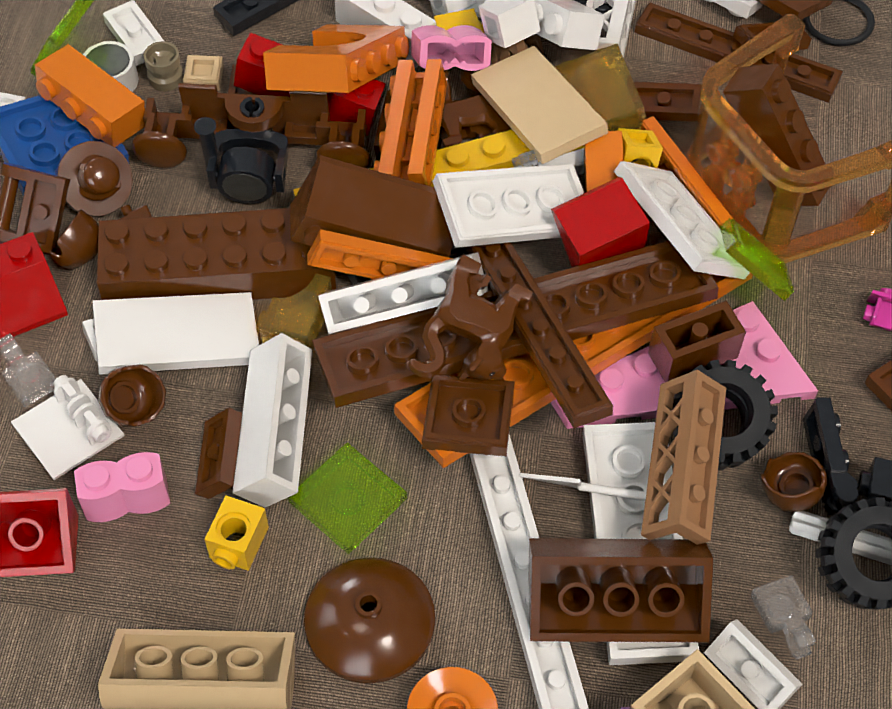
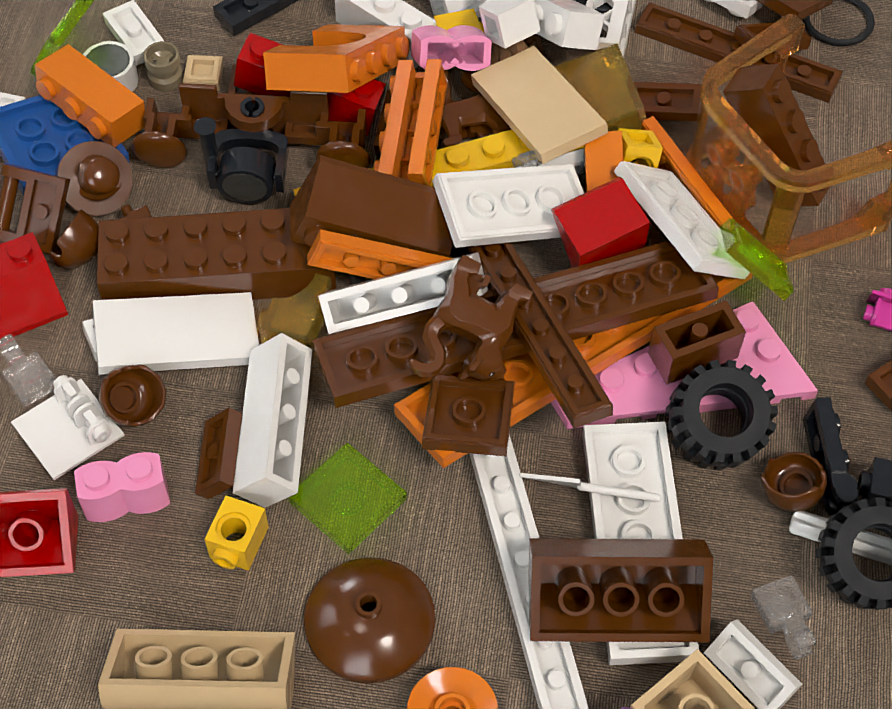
medium nougat fence [641,370,726,545] -> none

